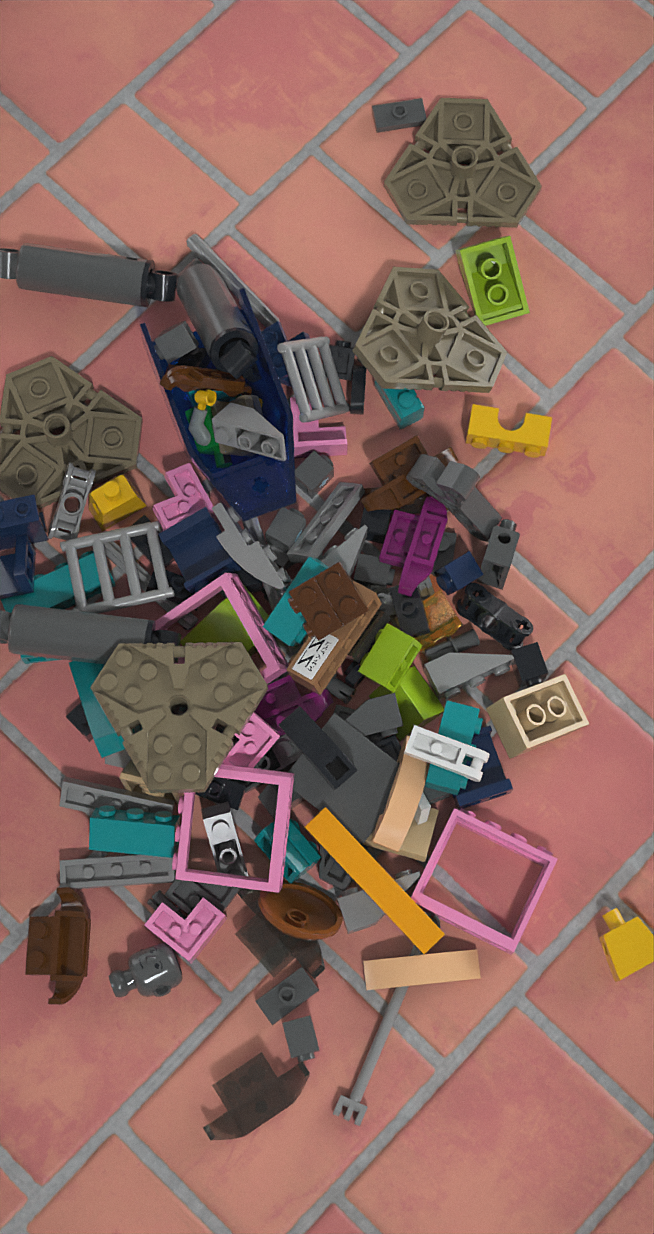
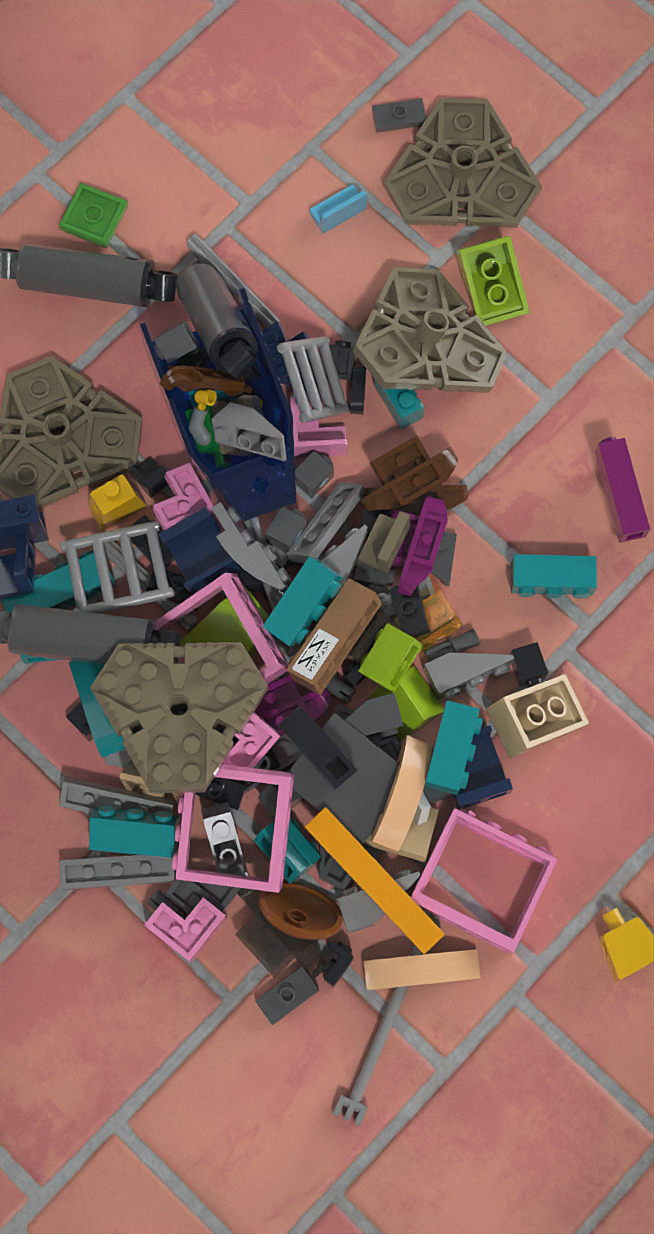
reddish brown plate [25,887,91,1005] -> none
light grey piece [47,462,96,541] -> none
dark grey piece [109,943,182,997] -> none
clear smoke plate [203,1052,310,1141] -> none
dark grey brick [282,1015,320,1063] -> none
reddish brown plate [288,562,369,641] -> none
white plate [404,725,490,782] -> none
dark grey beam [406,454,502,542] -> none
dark blue brick [434,551,484,595] -> none
black piece [455,583,534,651] -> none
yellow arch [466,404,552,458] -> none
dark grey torso [477,519,520,590] -> none
none -> bright green plate [59,183,128,249]
none -> black panel [128,458,168,498]
none -> medium azure panel [309,184,367,234]
none -> black bracket [323,940,354,988]
none -> dark tan panel [358,511,410,573]
none -> teal brick [511,554,597,599]
none -> magenta brick [595,437,650,543]

